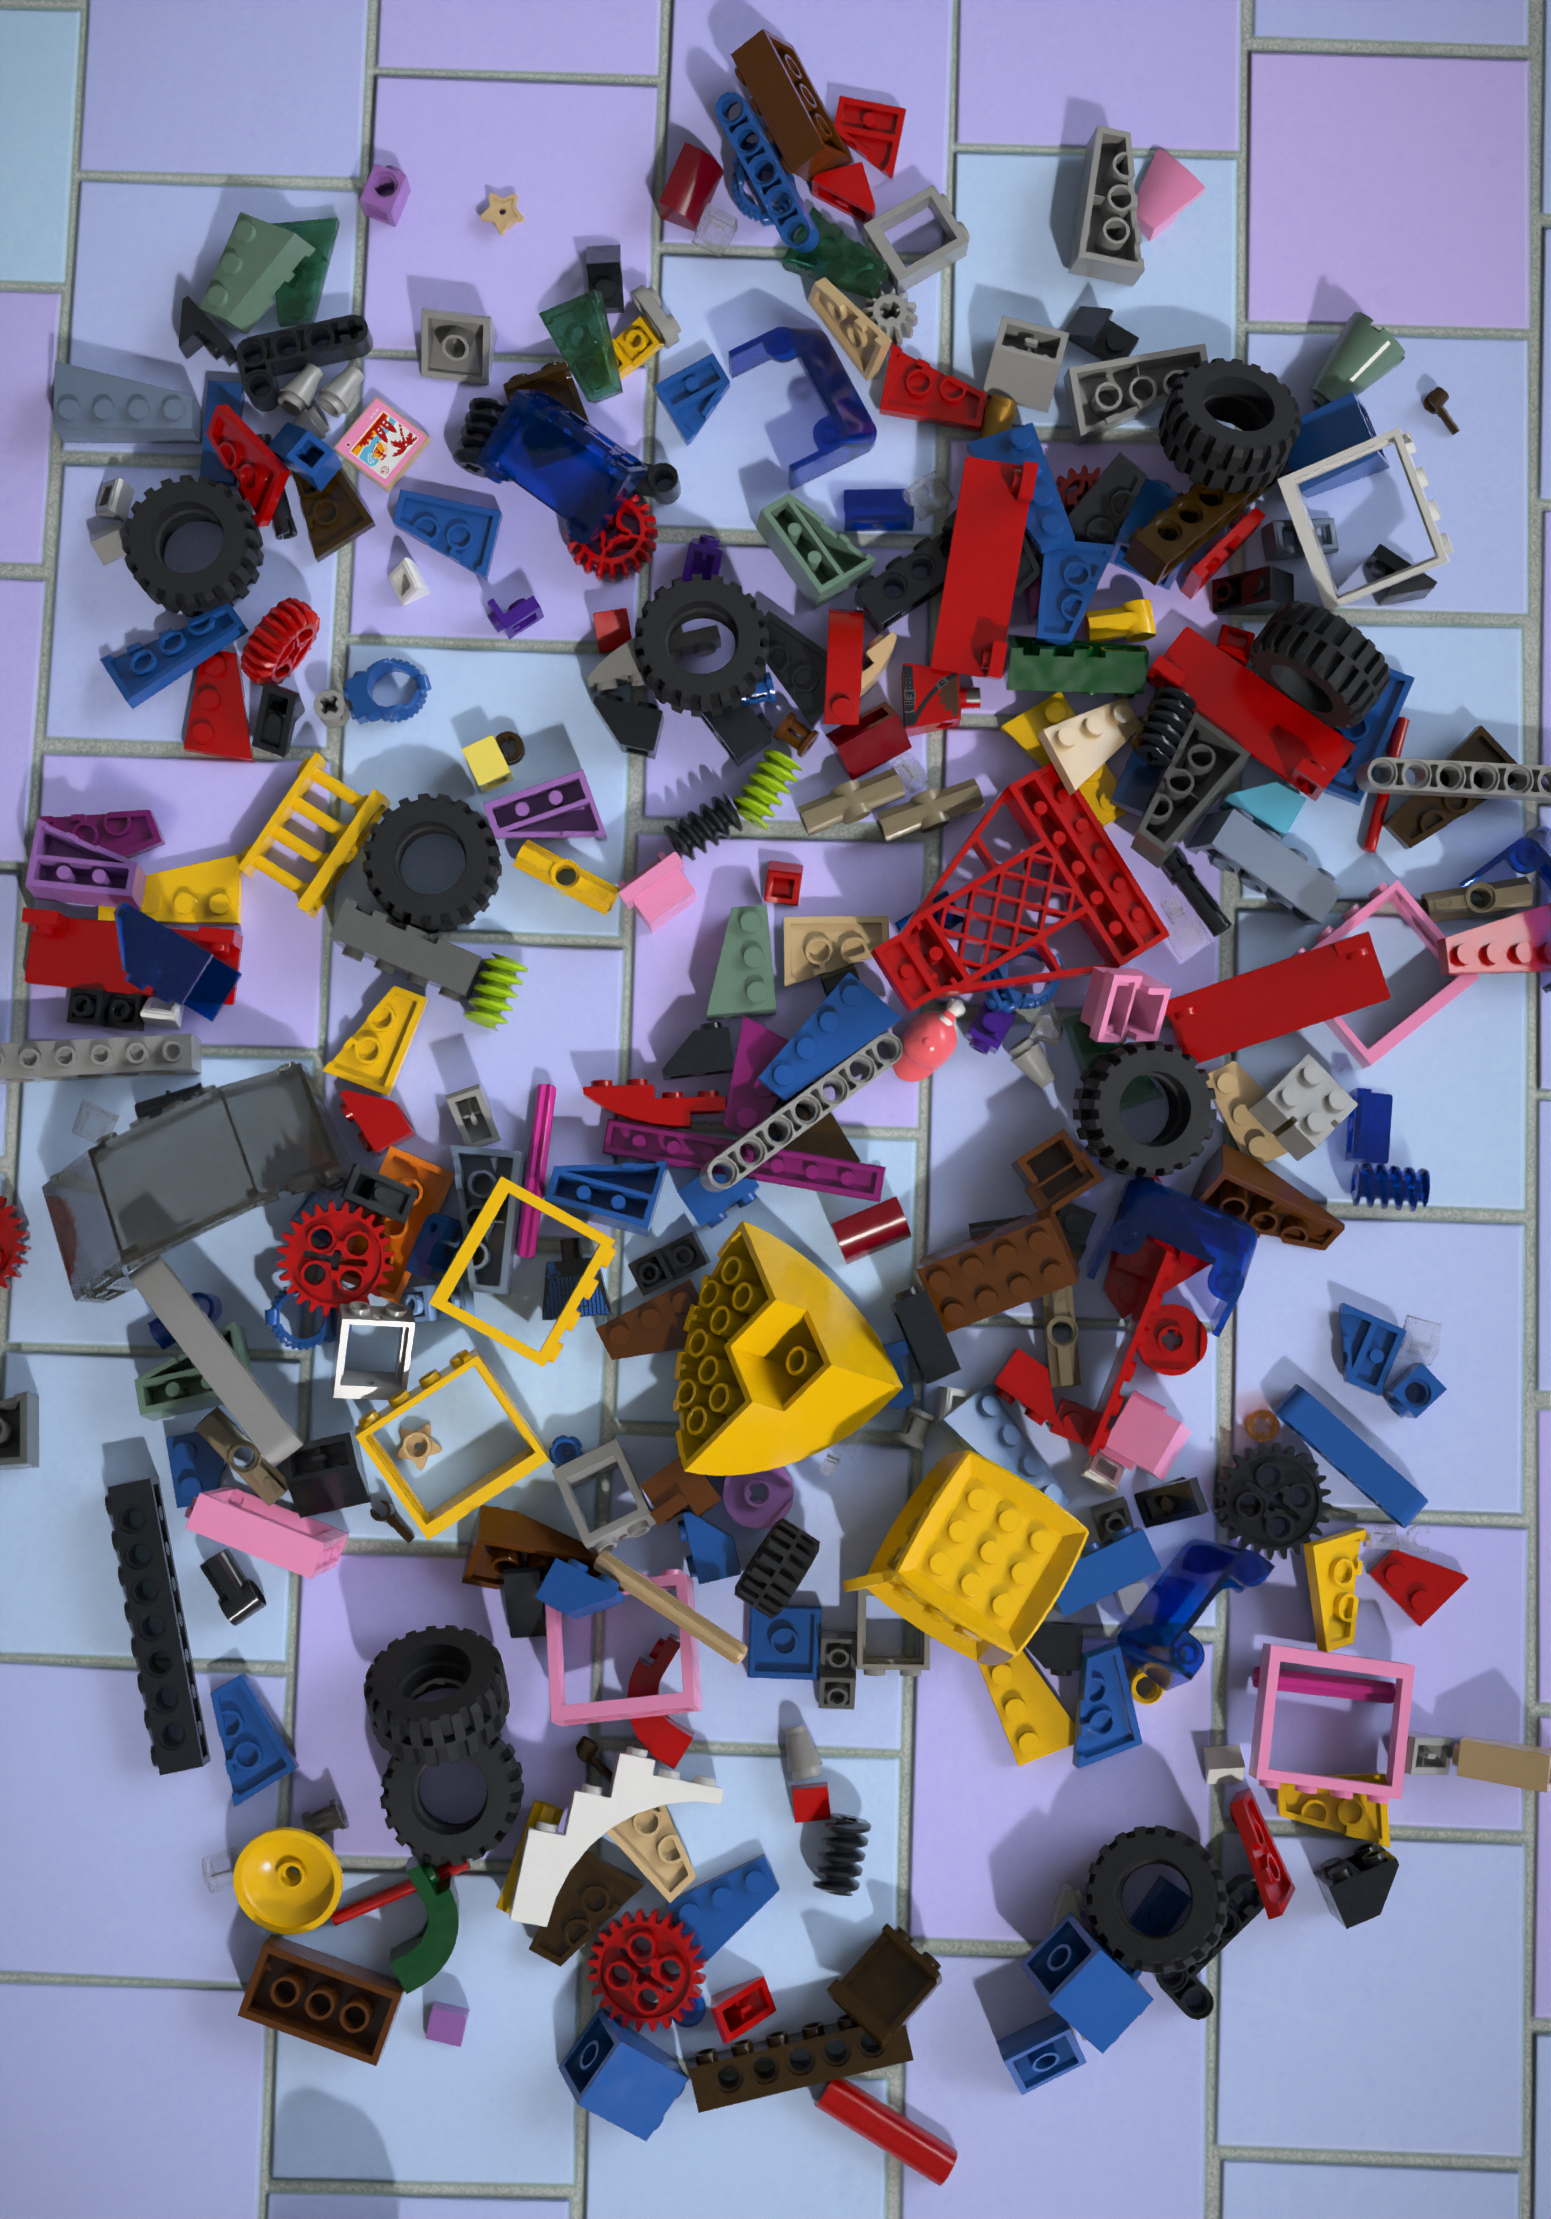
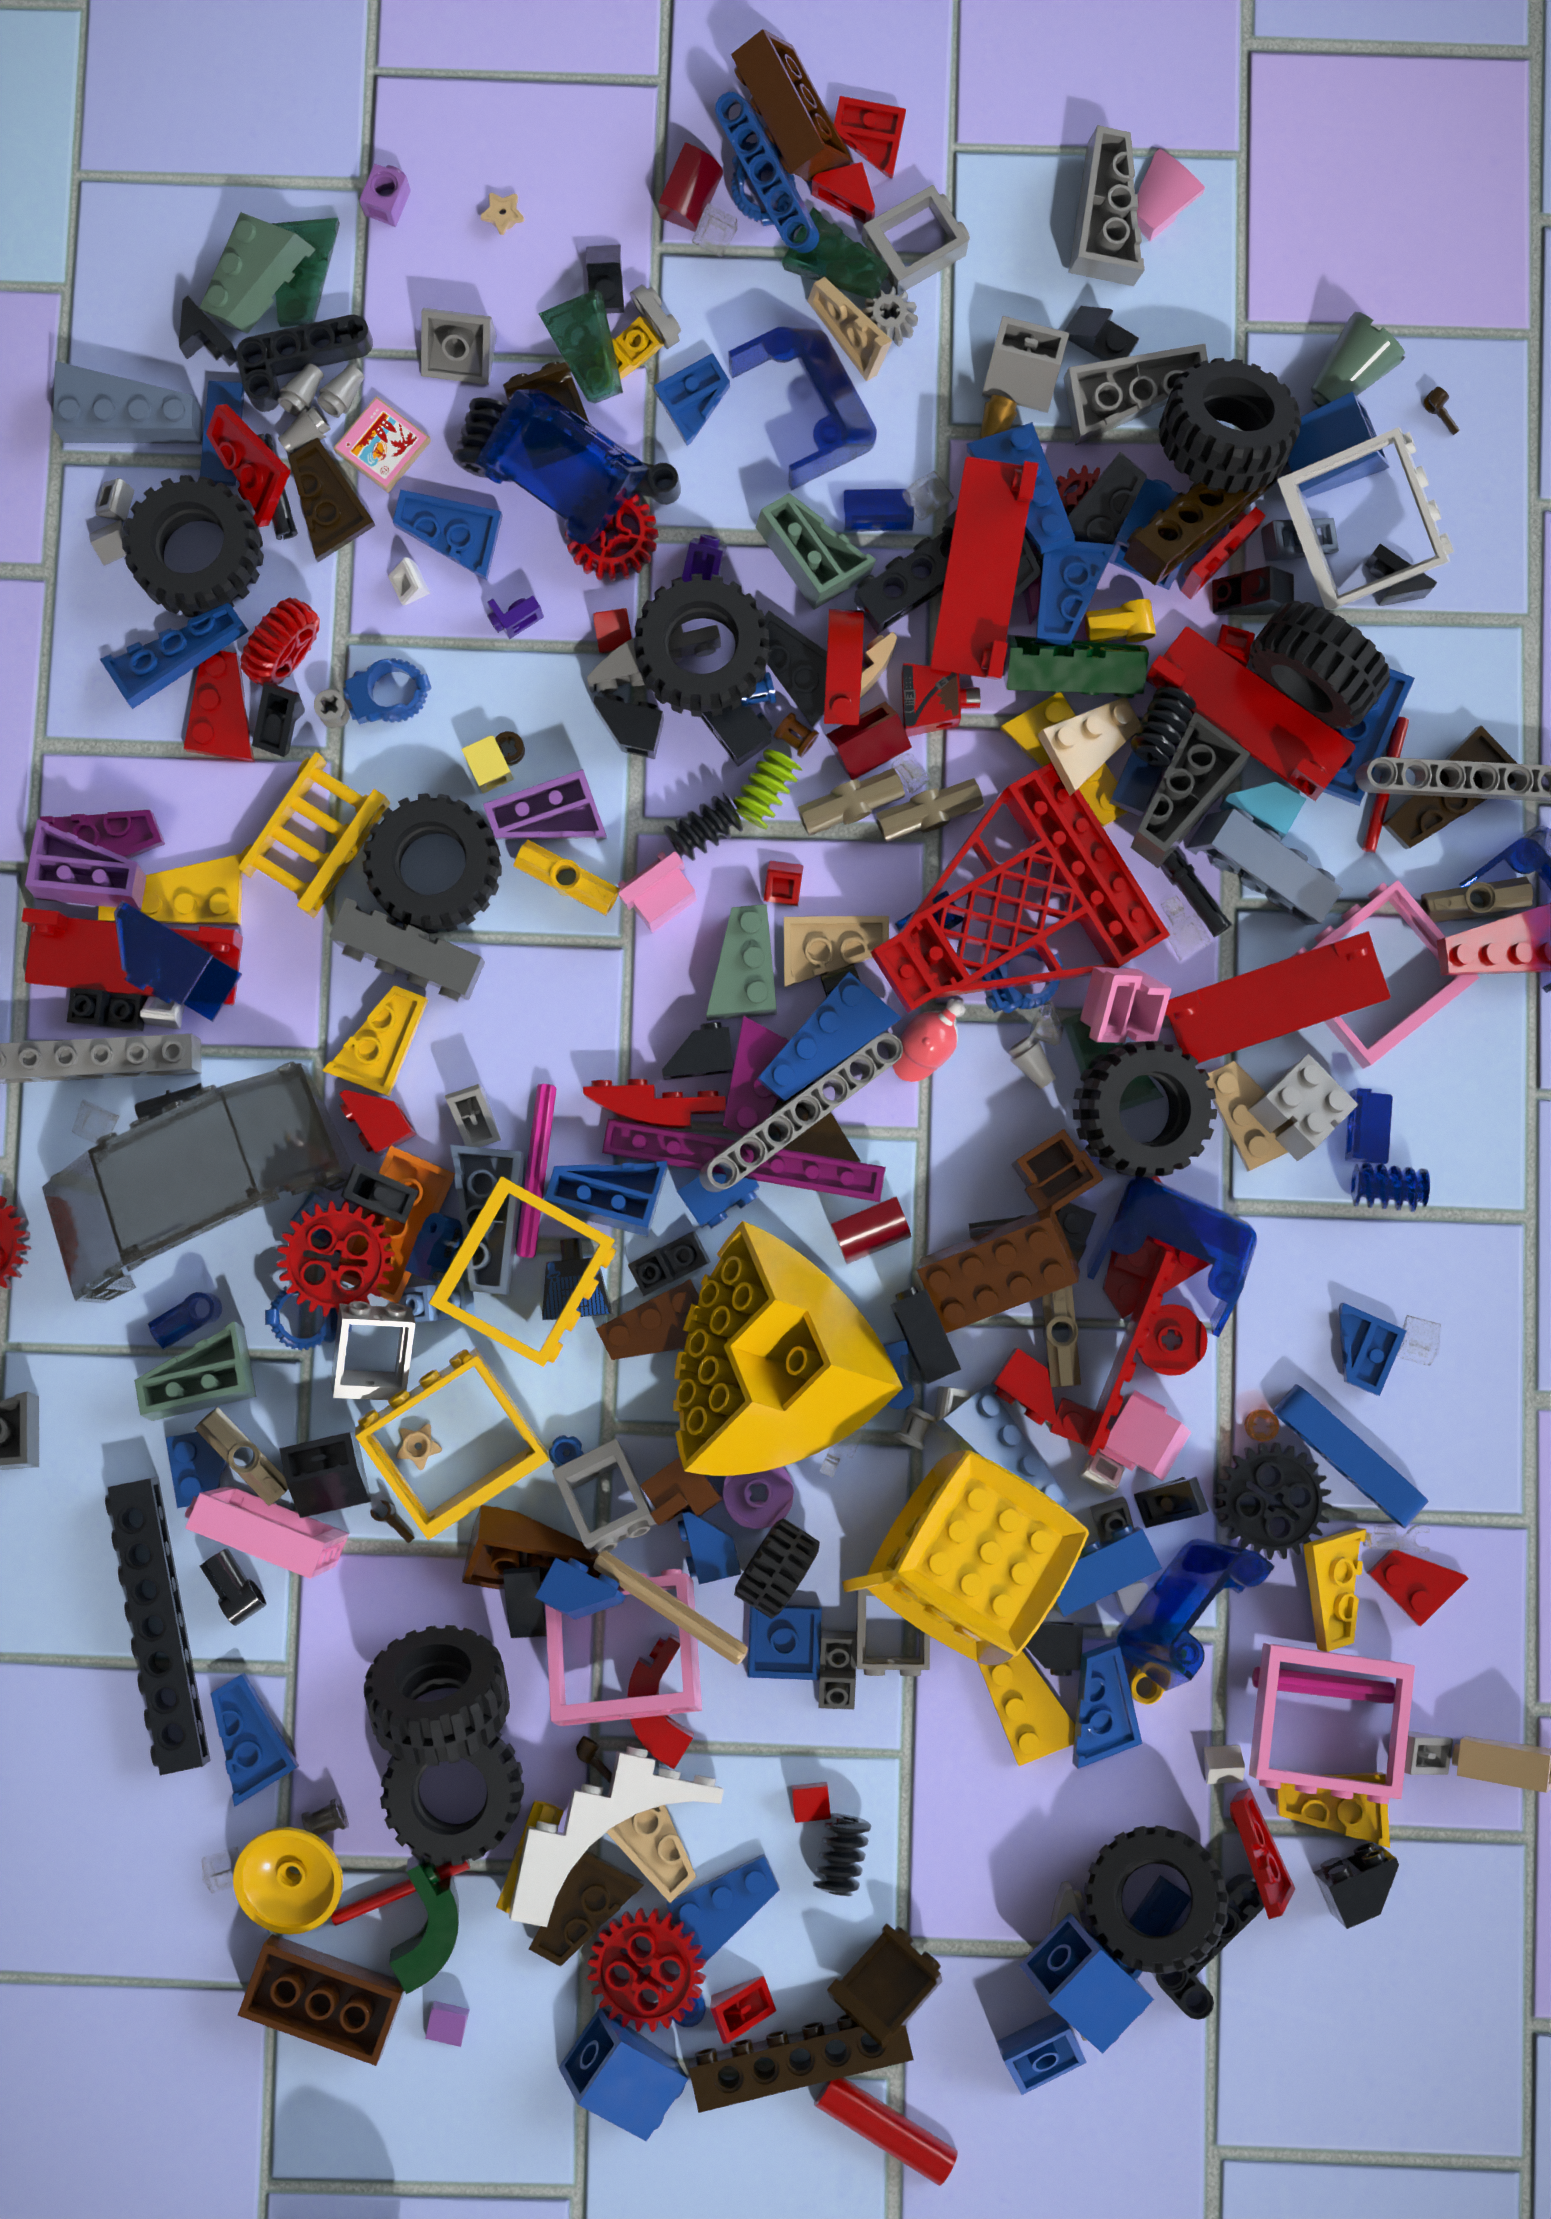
light grey beam [128,1253,304,1468] -> none
blue slope [268,422,342,492] -> none
lime piece [463,953,528,1032] -> none
light grey cone [784,1725,823,1782] -> none
red wing [879,344,987,432] -> none
dark purple bracket [964,1000,1016,1055] -> none
reddish brown wedge [1184,1143,1345,1251] -> none
blue brick [1383,1363,1447,1419] -> none

